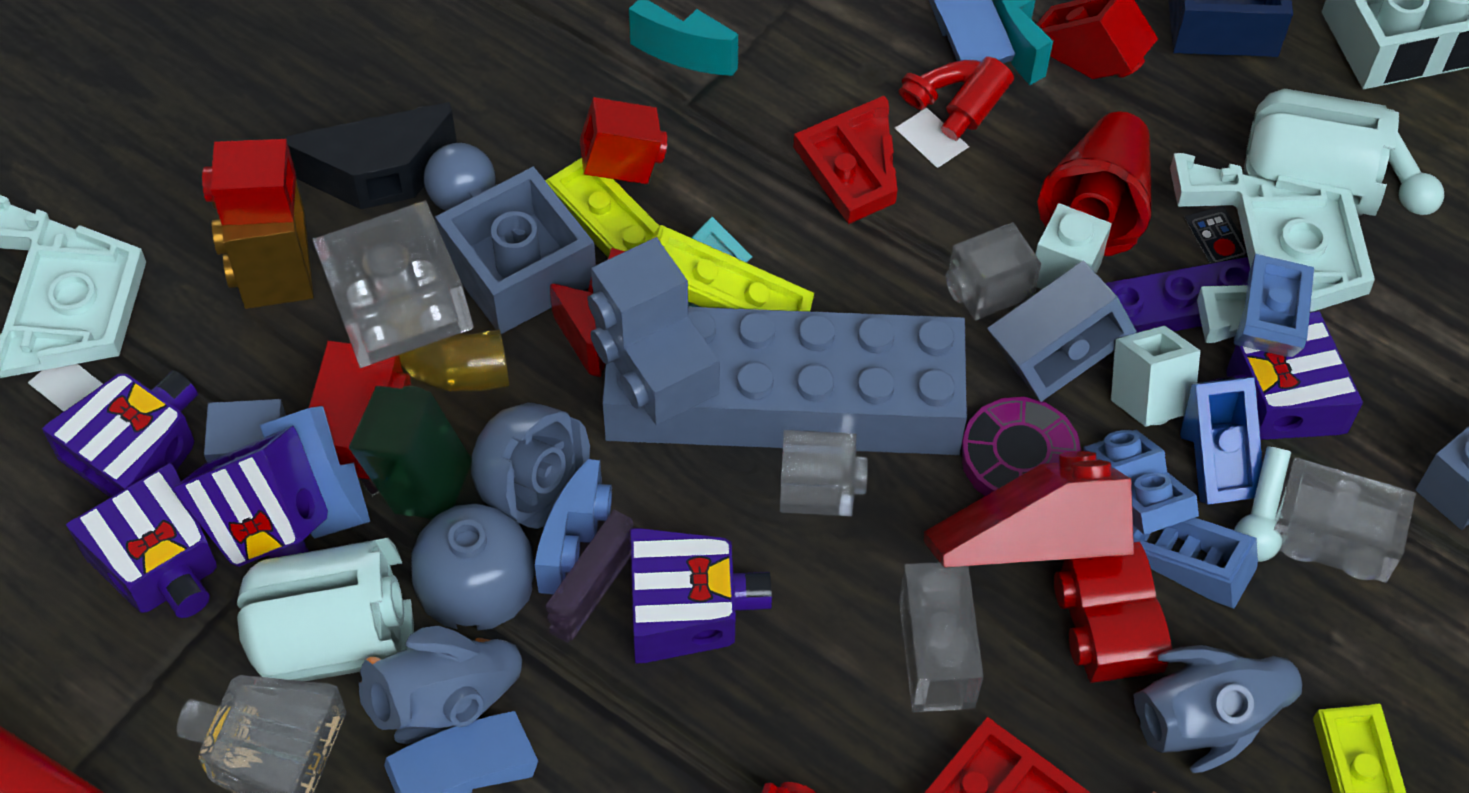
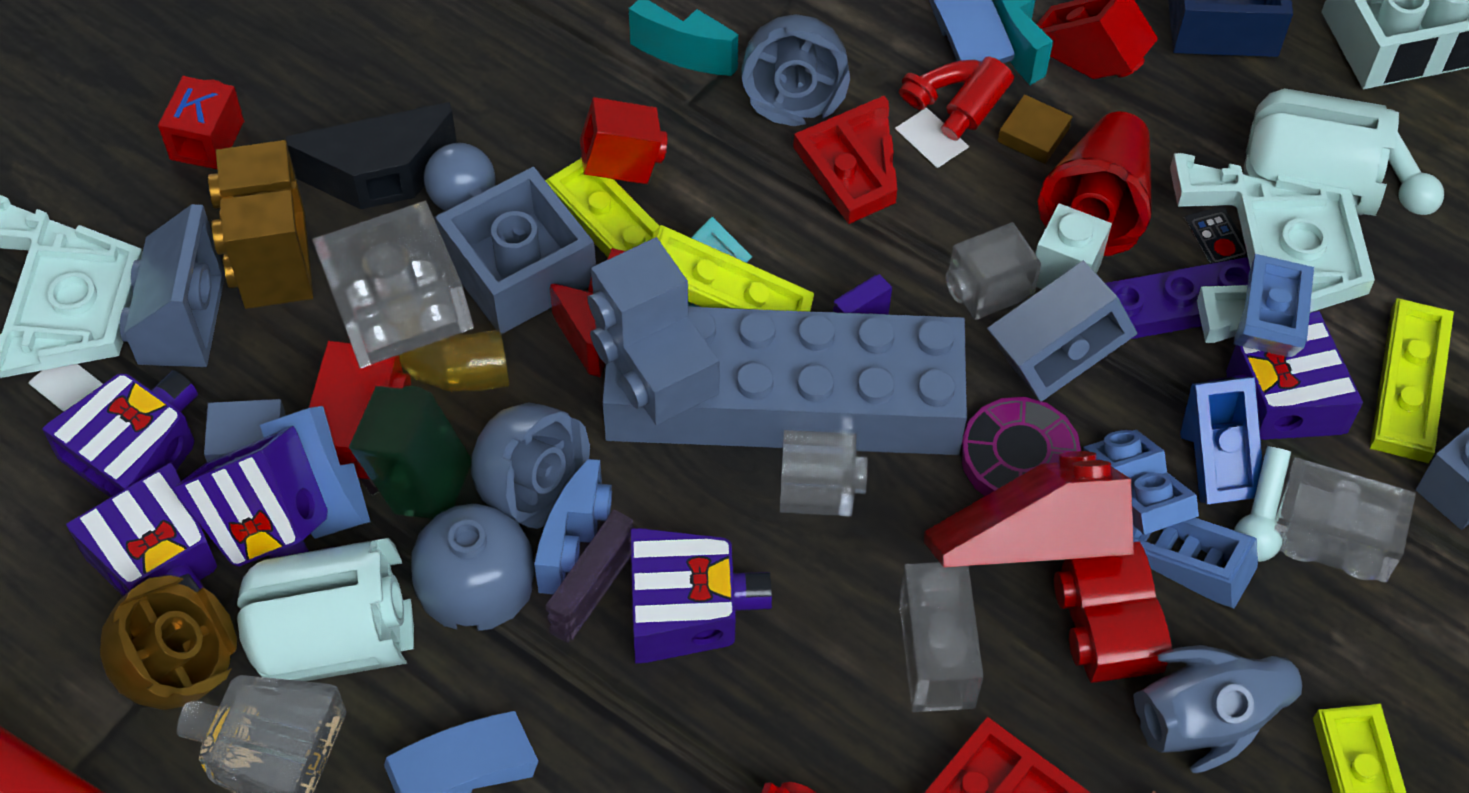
red brick [202,139,296,225] -> none
sand blue animal [359,626,522,744] -> none
light aqua brick [1111,325,1201,427] -> none
none -> pearl gold cylinder [100,575,237,710]
none -> sand blue slope [120,204,225,367]
none -> red brick [158,76,244,169]
none -> sand blue cylinder [742,14,850,126]
none -> dark purple tile [833,274,892,315]
none -> pearl gold tile [998,94,1073,164]
none -> neon yellow tile [1370,298,1454,463]

